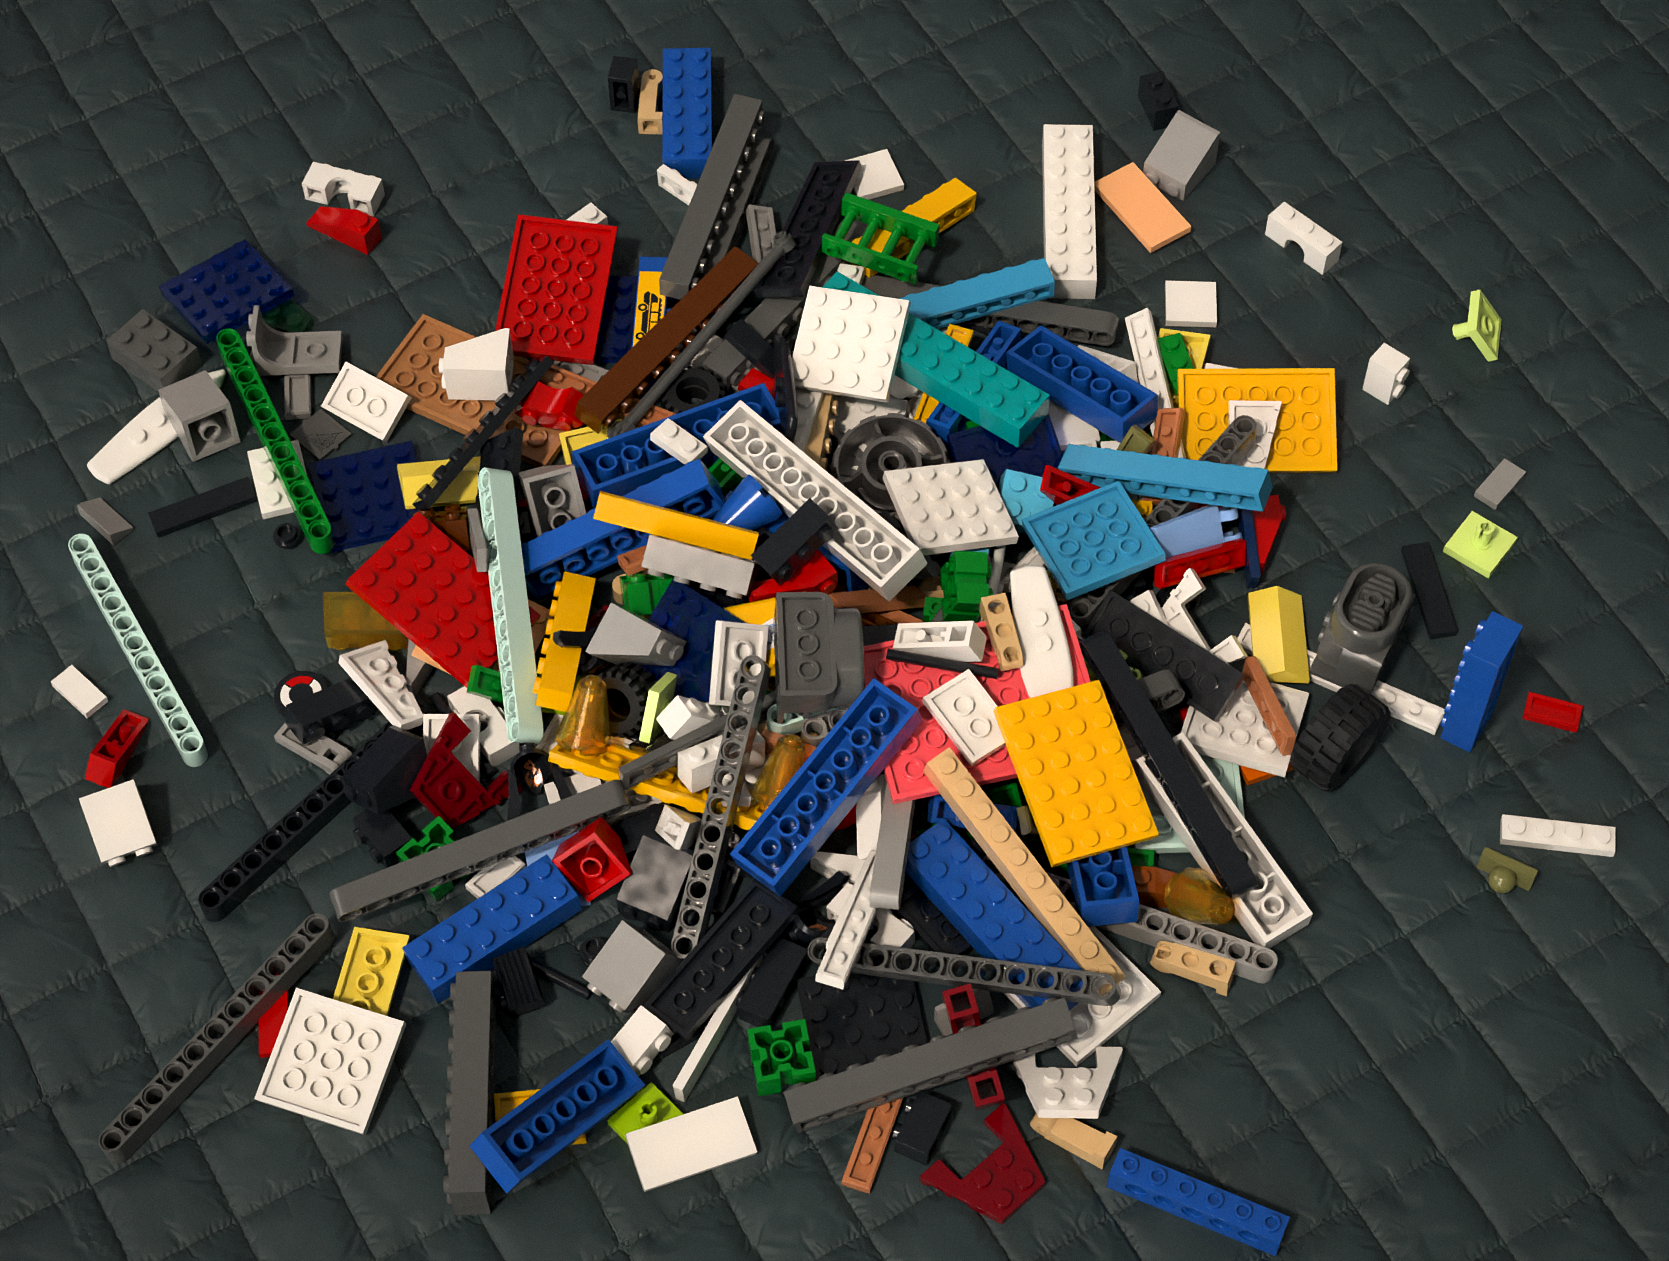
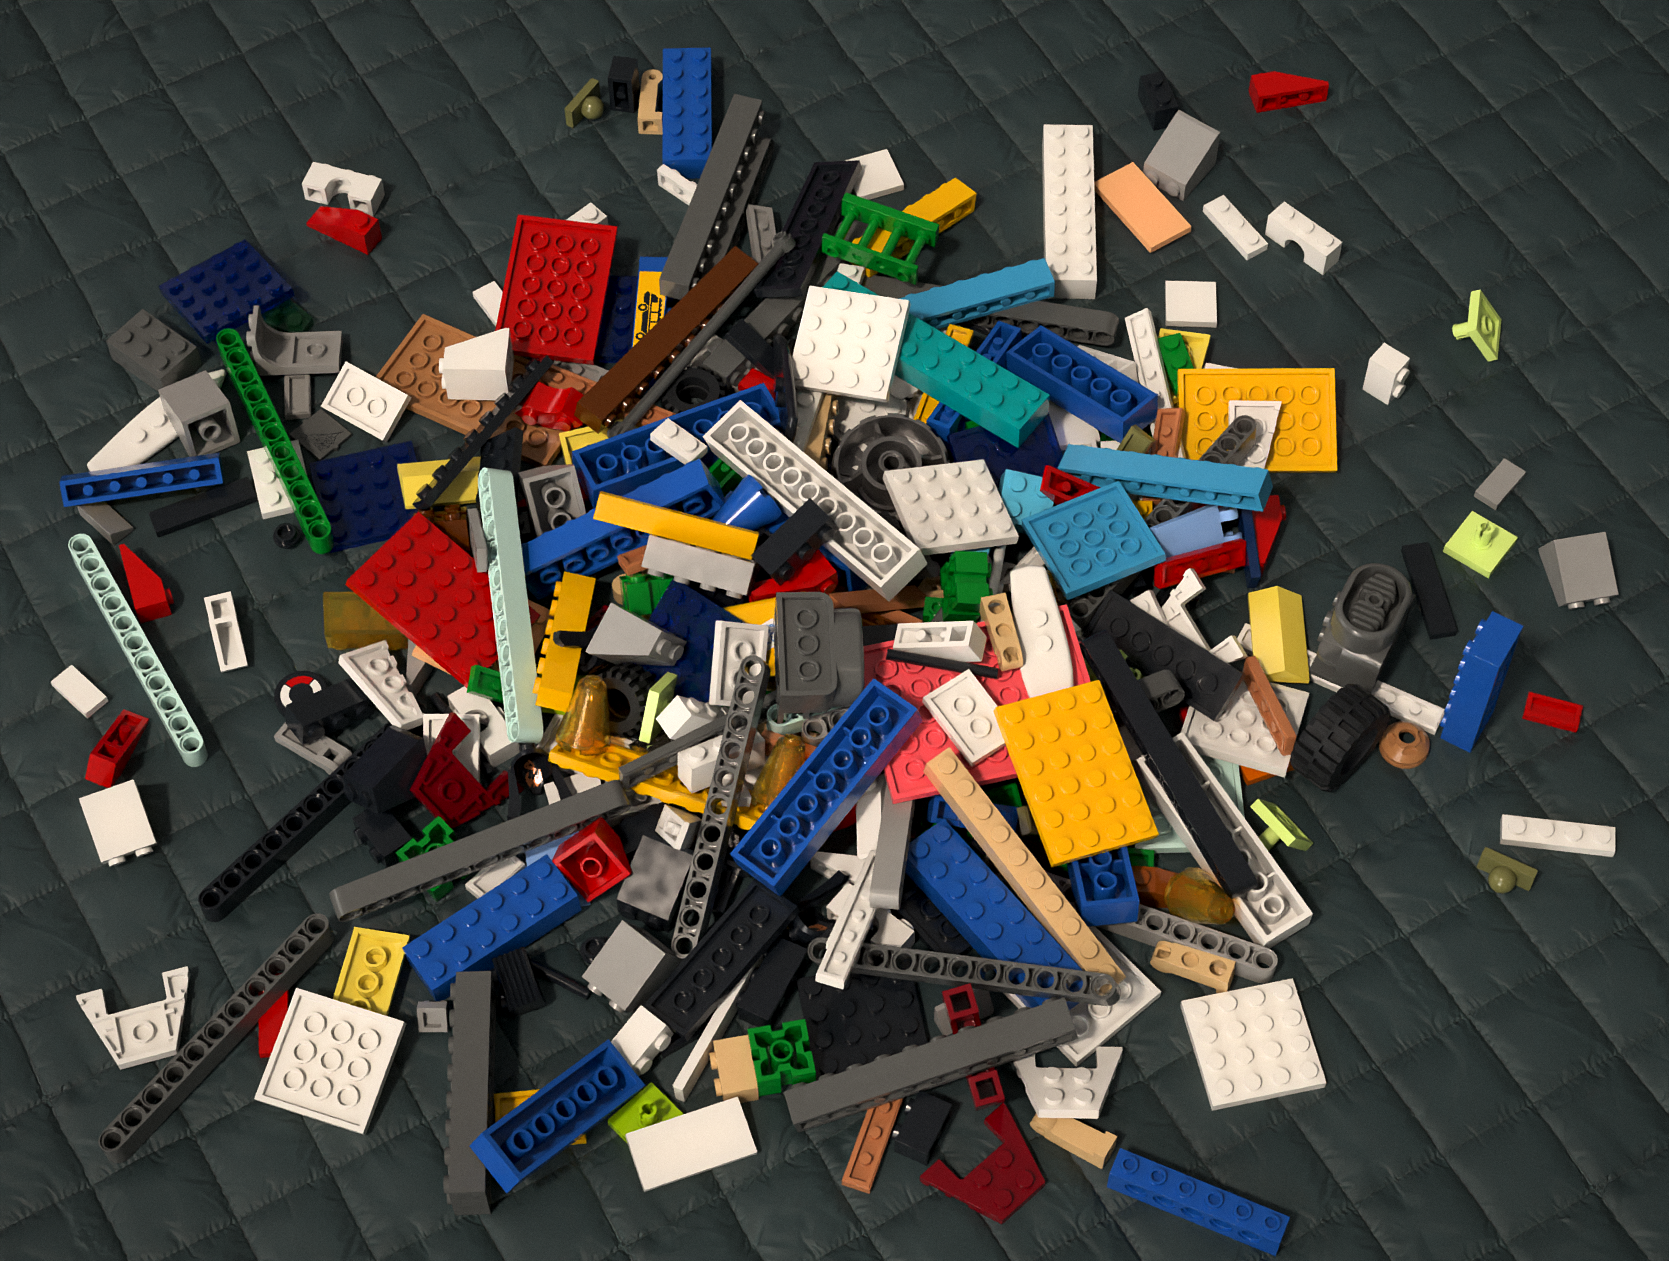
none -> blue brick [59,452,224,507]
none -> white wing [76,966,190,1070]
none -> red slope [119,544,174,624]
none -> white slope [204,591,248,673]
none -> light grey tile [417,1000,449,1032]
none -> white tile [473,281,503,327]
none -> olive tile [565,78,604,129]
none -> tan brick [709,1035,759,1103]
none -> white plate [1180,978,1326,1111]
none -> white plate [1203,195,1268,260]
none -> red slope [1248,71,1329,113]
none -> yellowish green tile [1250,799,1313,851]
none -> medium nougat piece [1379,721,1430,769]
none -> light grey slope [1538,532,1619,610]

